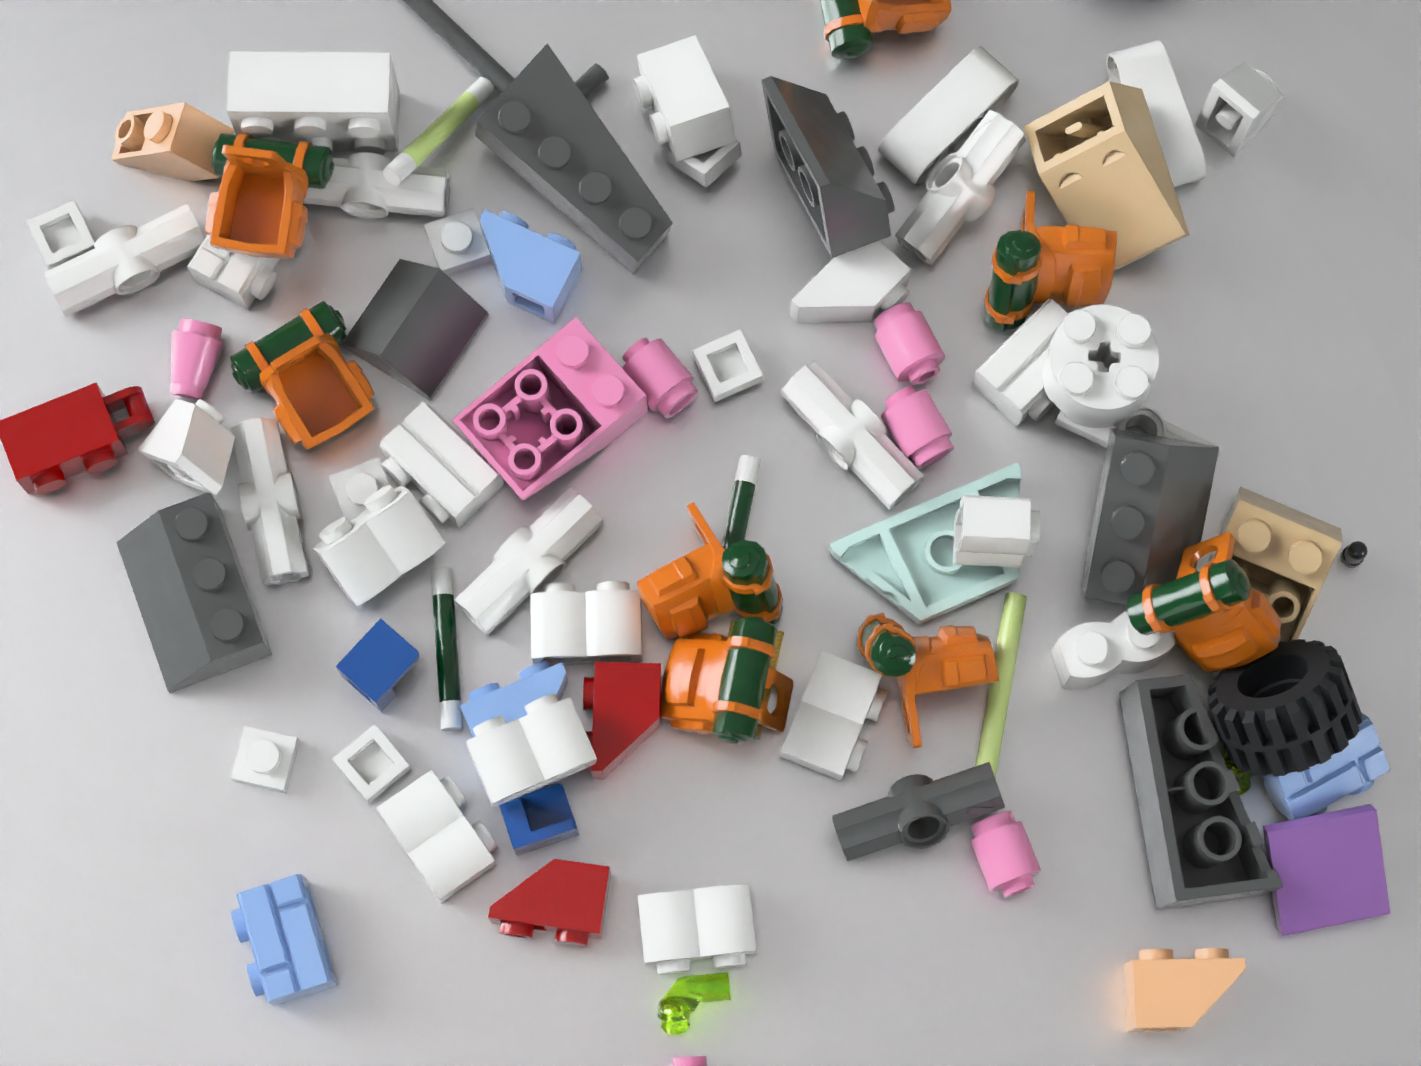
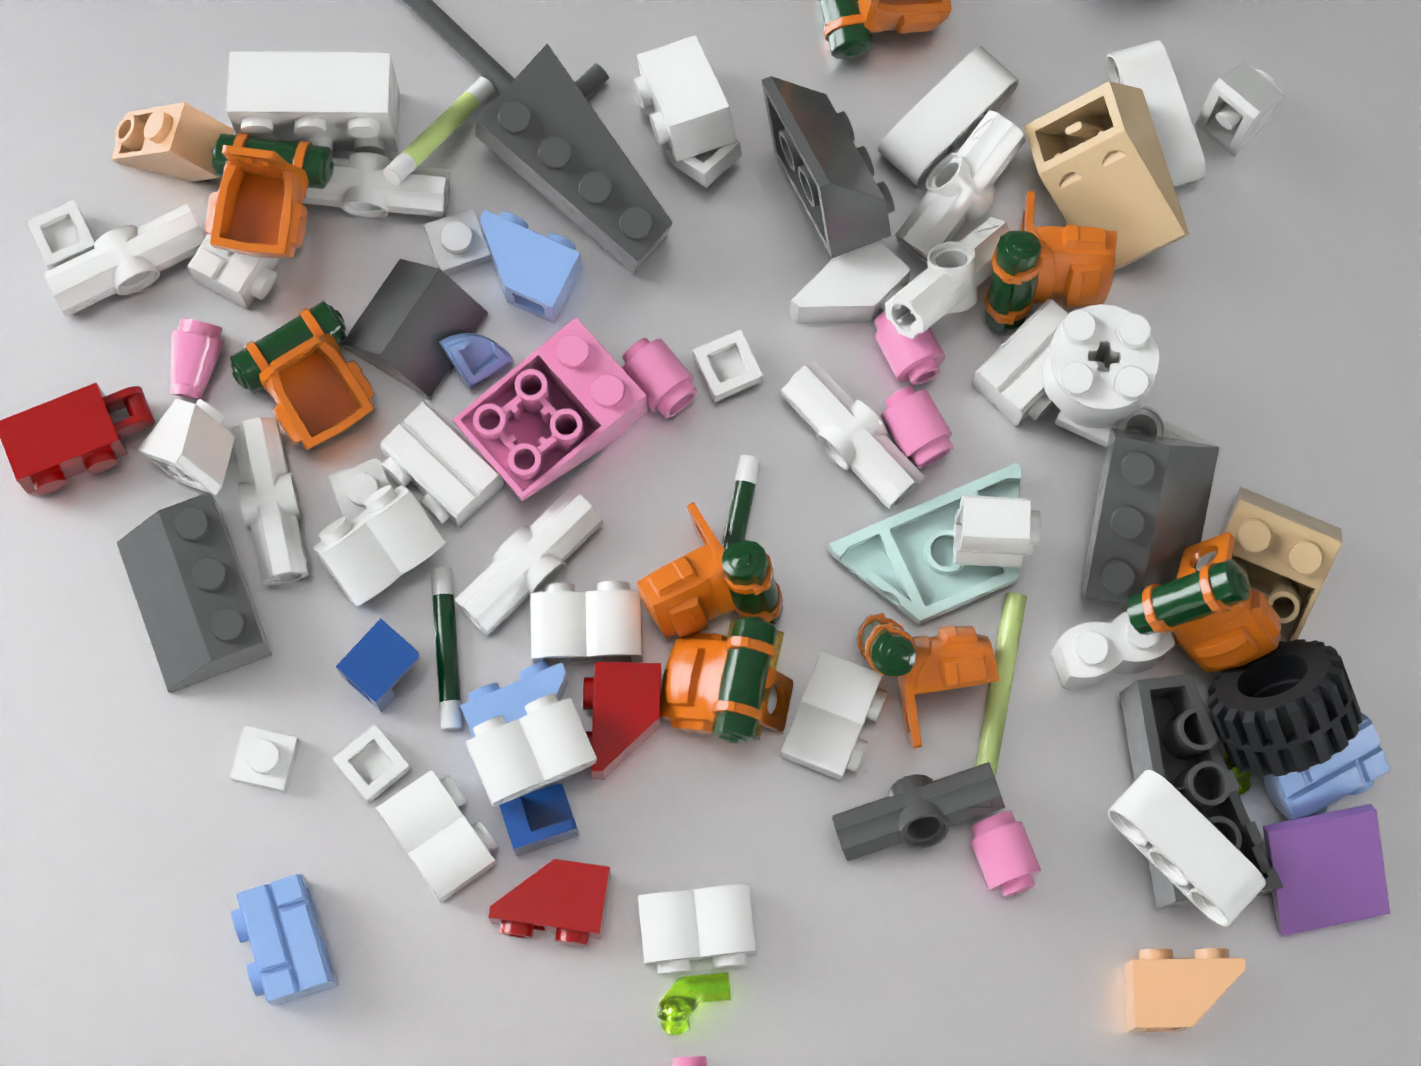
black piece [1340,541,1368,568] -> none
none -> light blue tile [439,333,513,389]
none -> white piece [885,217,1010,339]
none -> white beam [1107,770,1266,927]

